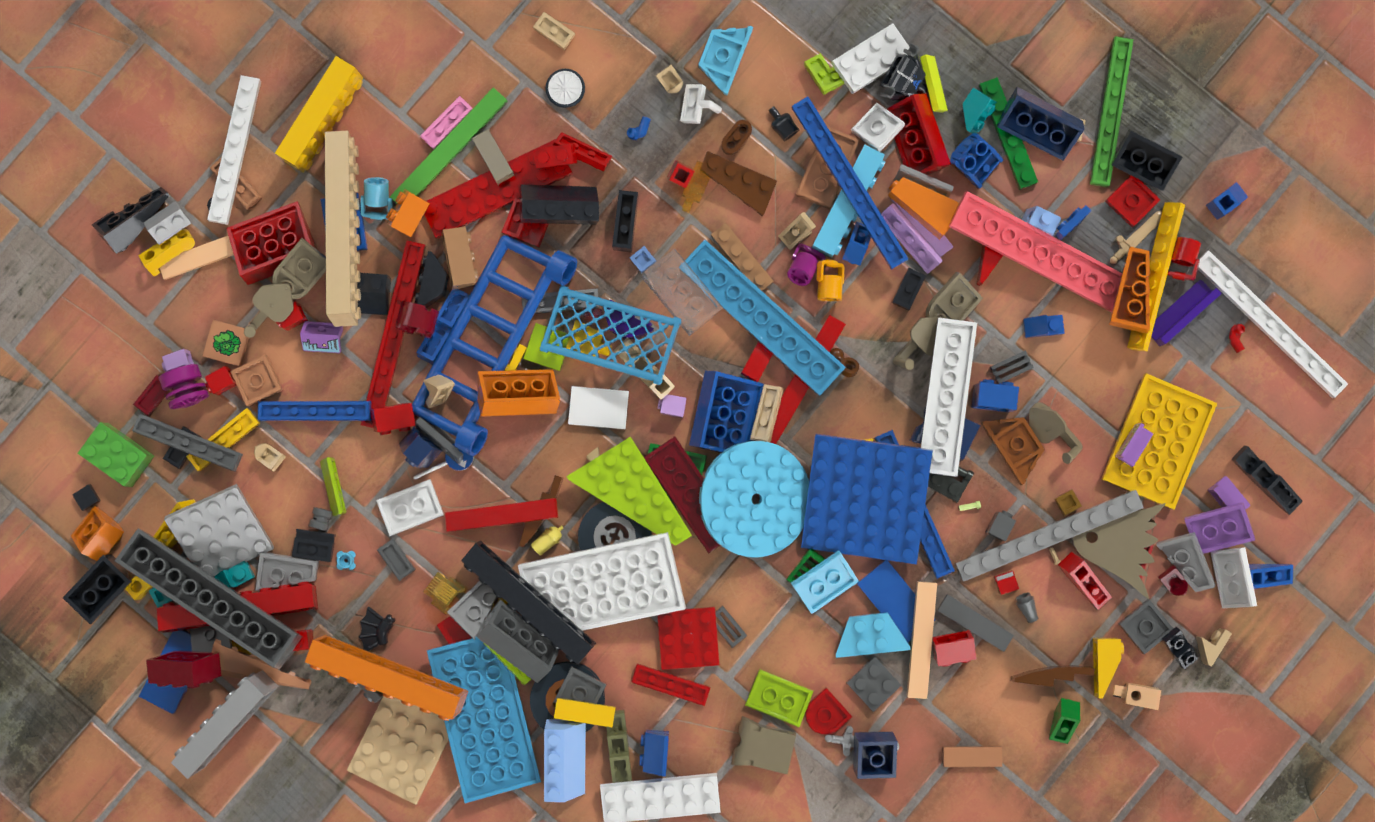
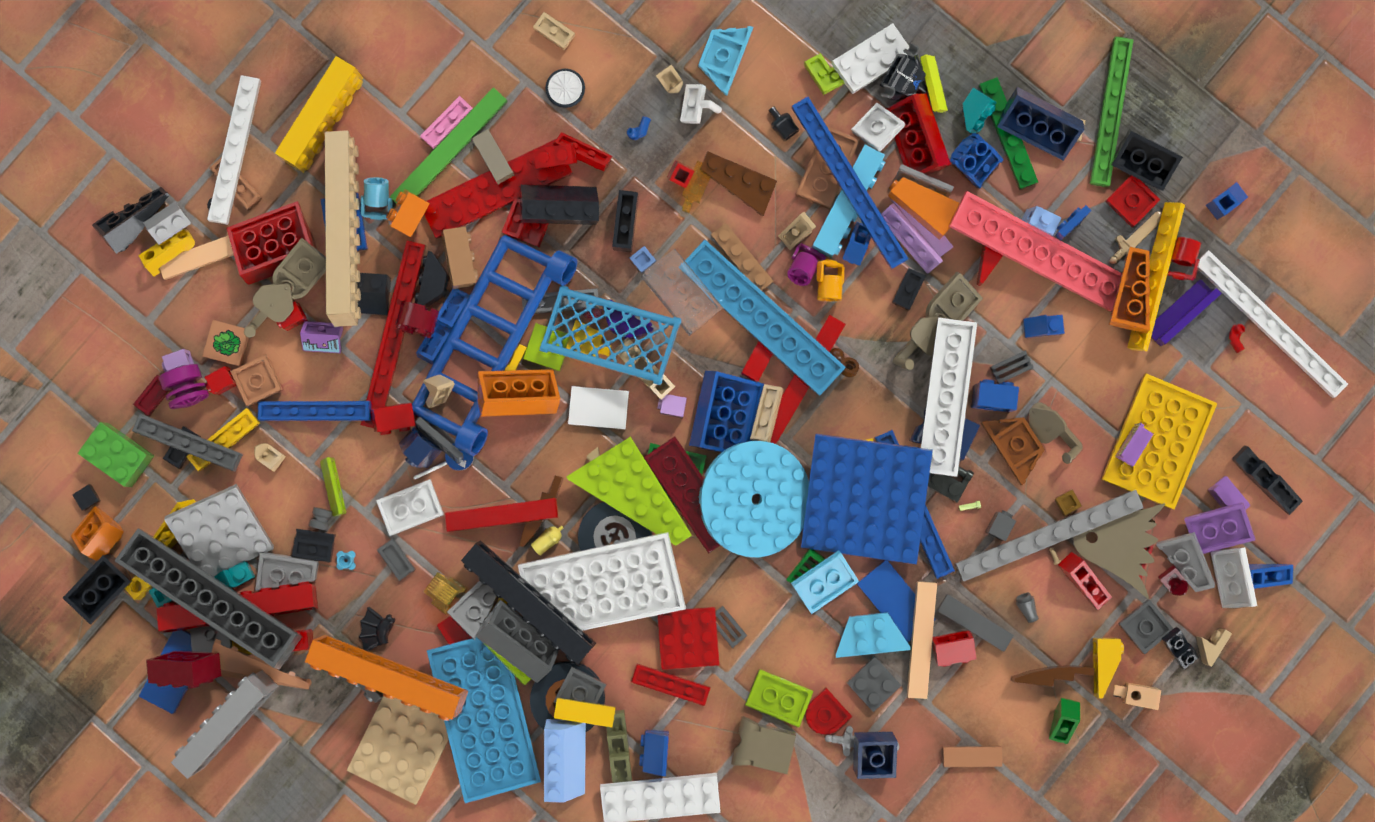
reddish brown plate [721,120,752,155] -> none
red tile [994,570,1019,595] -> none

